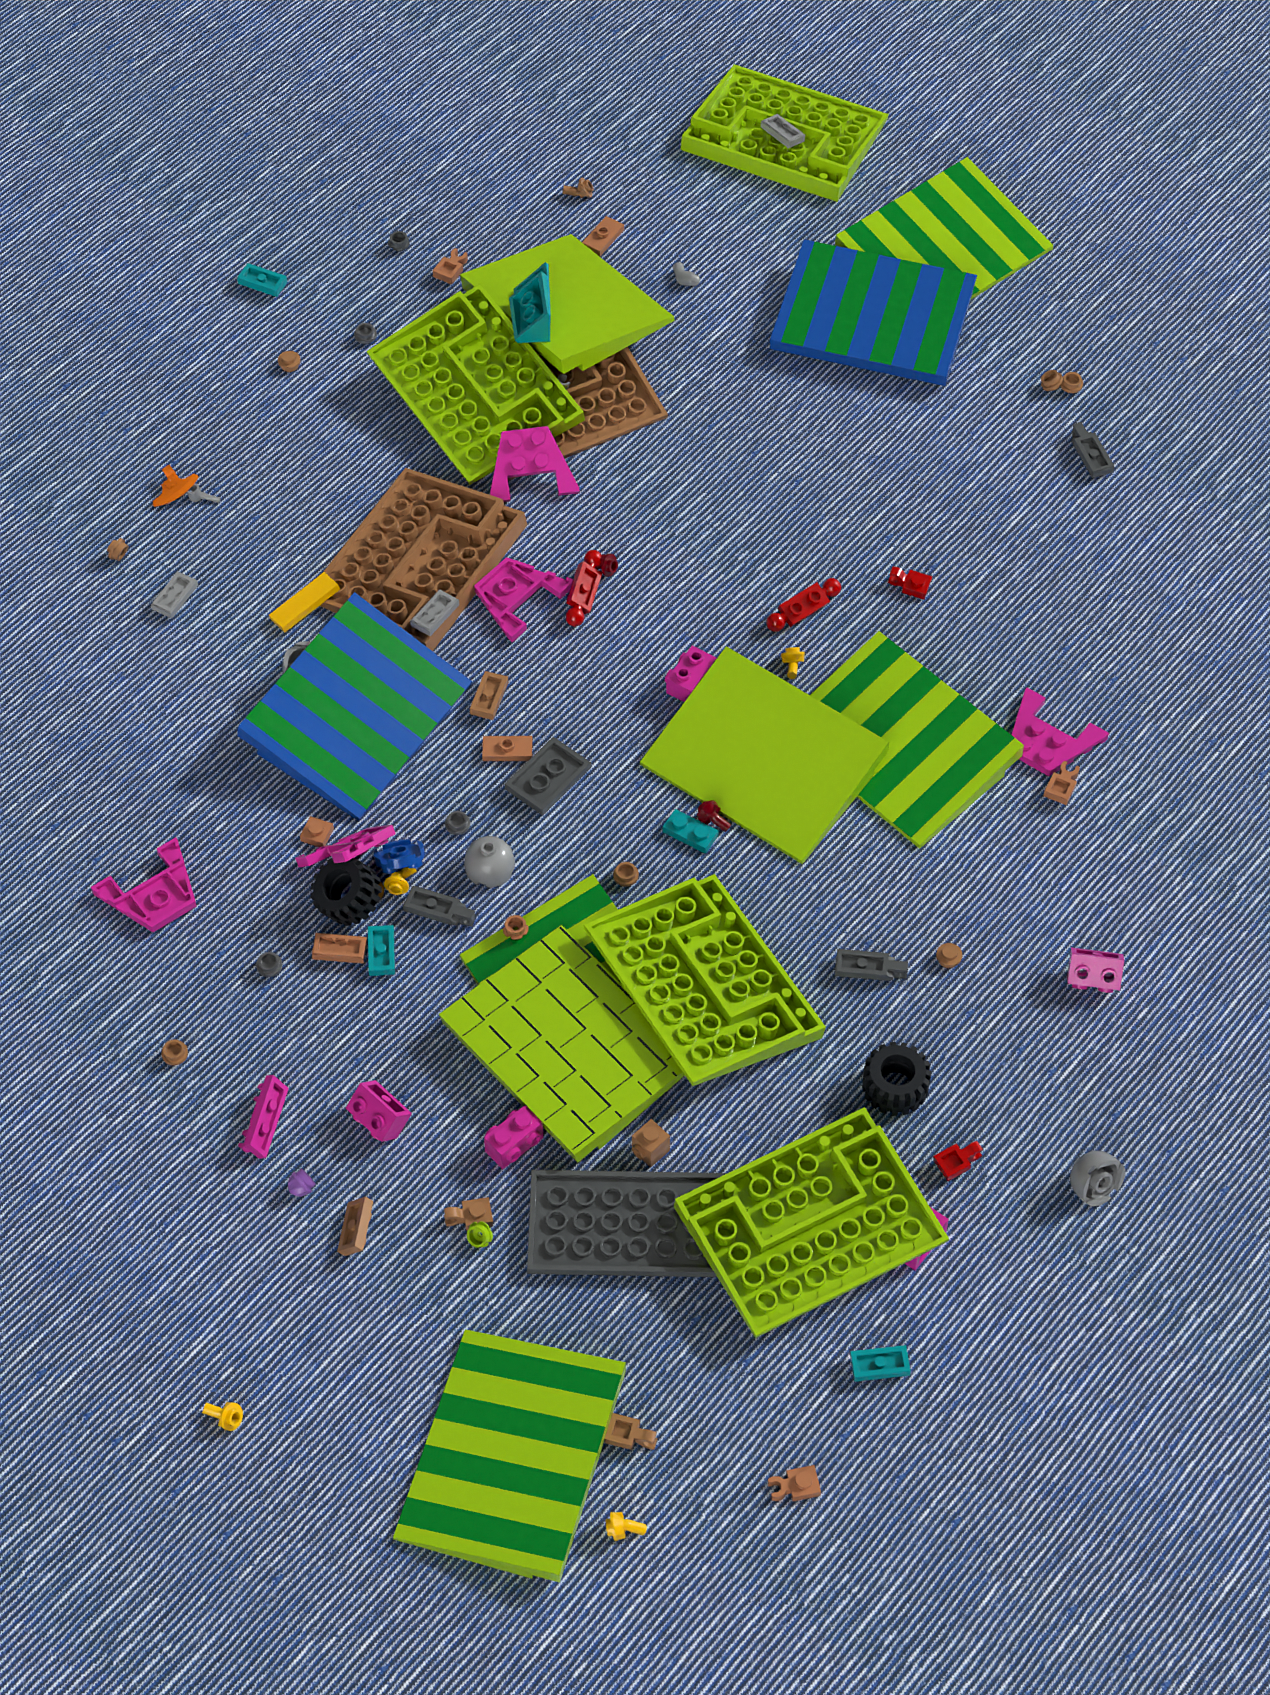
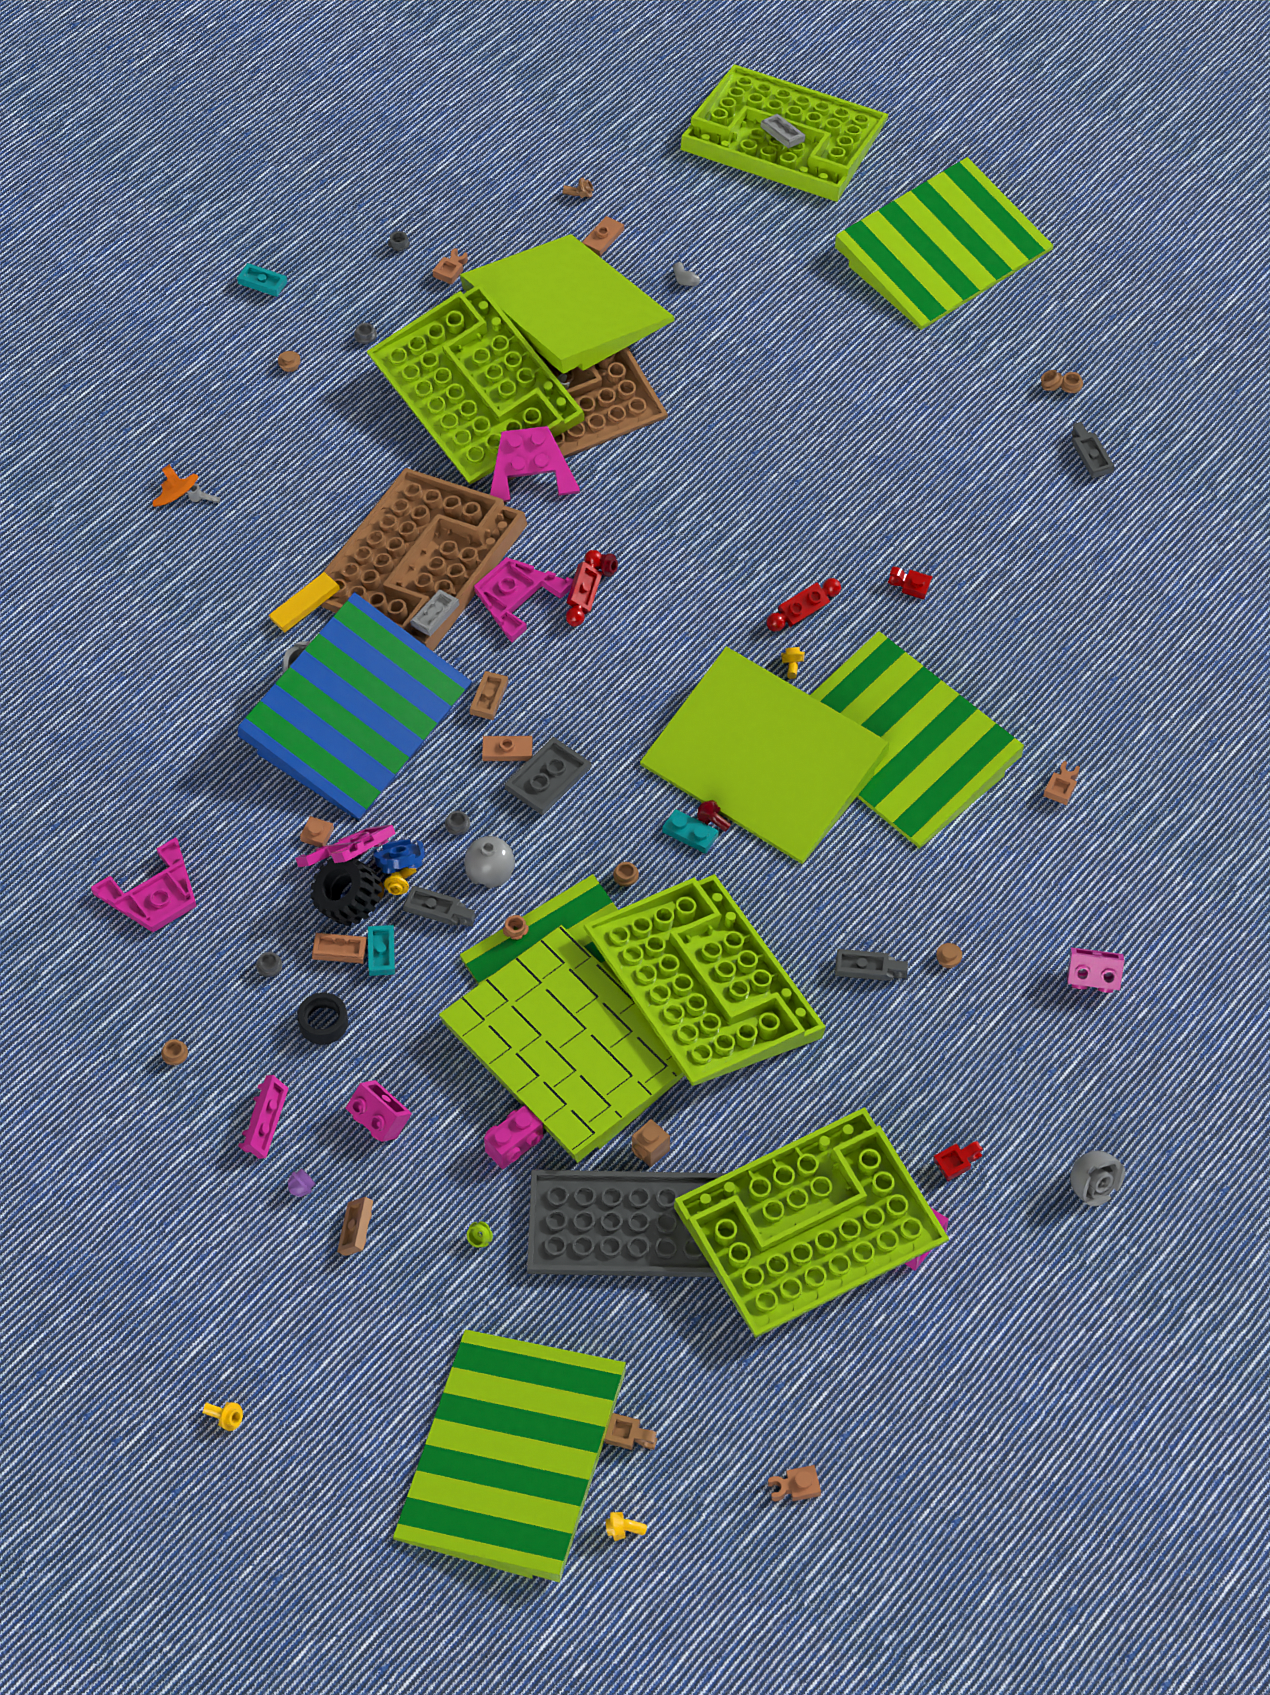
medium nougat plate [107,538,129,561] -> none
light grey plate [151,571,198,618] -> none
medium nougat plate [444,1197,493,1230] -> none
teal slope [509,262,551,343] -> none
dark pink brick [665,645,717,702] -> none
slope [770,239,977,386] -> none
teal plate [850,1345,911,1382] -> none
black tyre [862,1042,931,1116] -> none
dark pink wing [1012,688,1109,776] -> none
none -> black tyre [297,992,348,1045]

